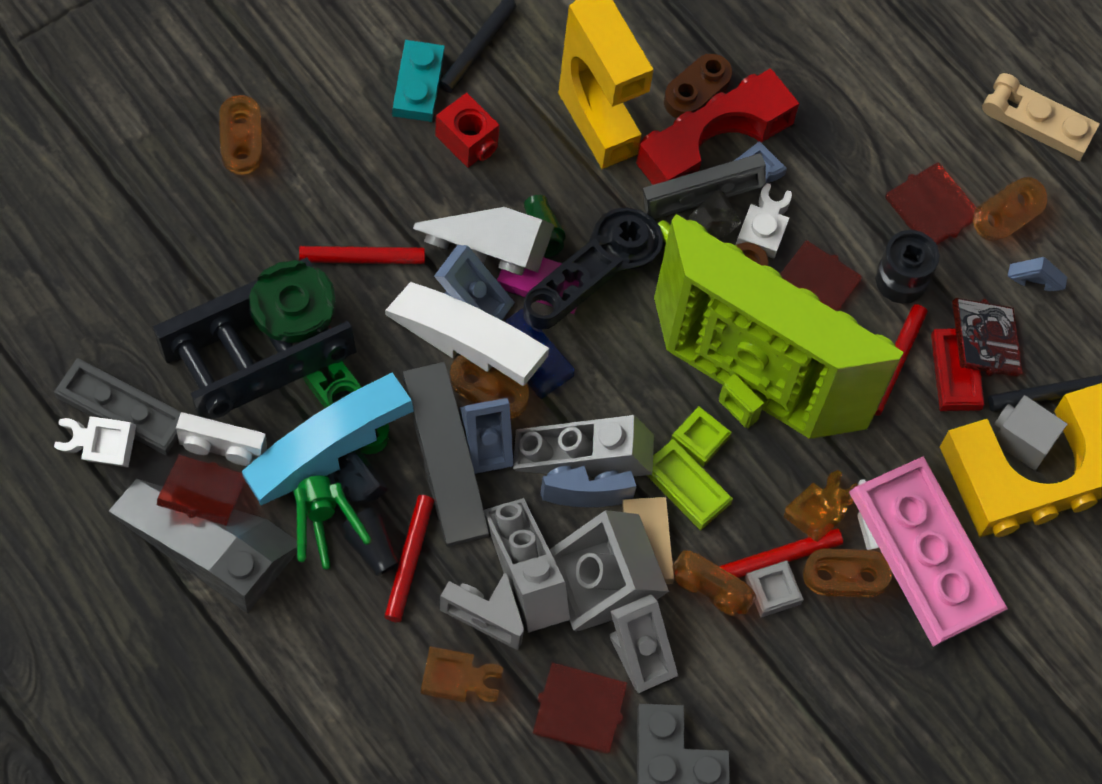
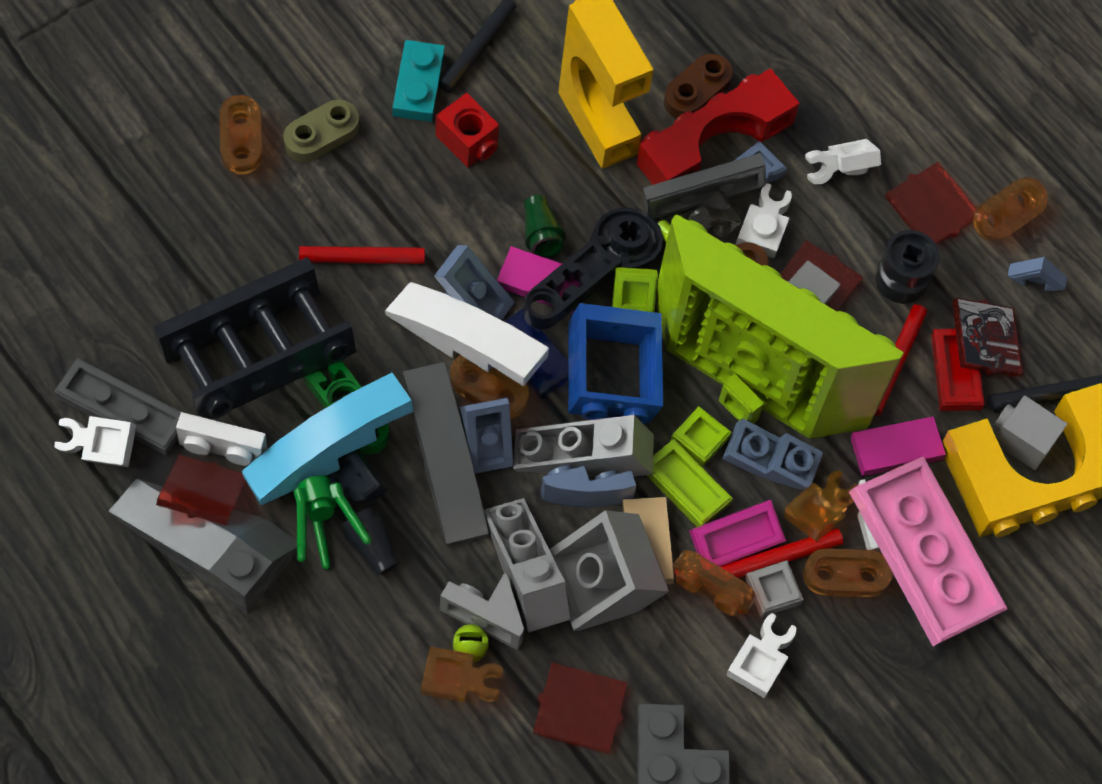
dark green tile [249,260,336,343] -> none
red bar [384,495,434,622] -> none
slope [413,207,555,276] -> none
light grey slope [610,594,678,693] -> none
tan plate [982,73,1100,161] -> none
none -> olive plate [283,100,359,162]
none -> lime hinge [453,624,489,663]
none -> blue window [568,303,663,424]
none -> lime tile [612,267,658,312]
none -> dark pink tile [689,500,786,571]
none -> sand blue slope [722,419,823,491]
none -> white plate [726,613,796,698]
none -> light grey tile [789,260,841,305]
none -> white plate [805,139,881,184]
none -> dark pink tile [850,416,946,477]

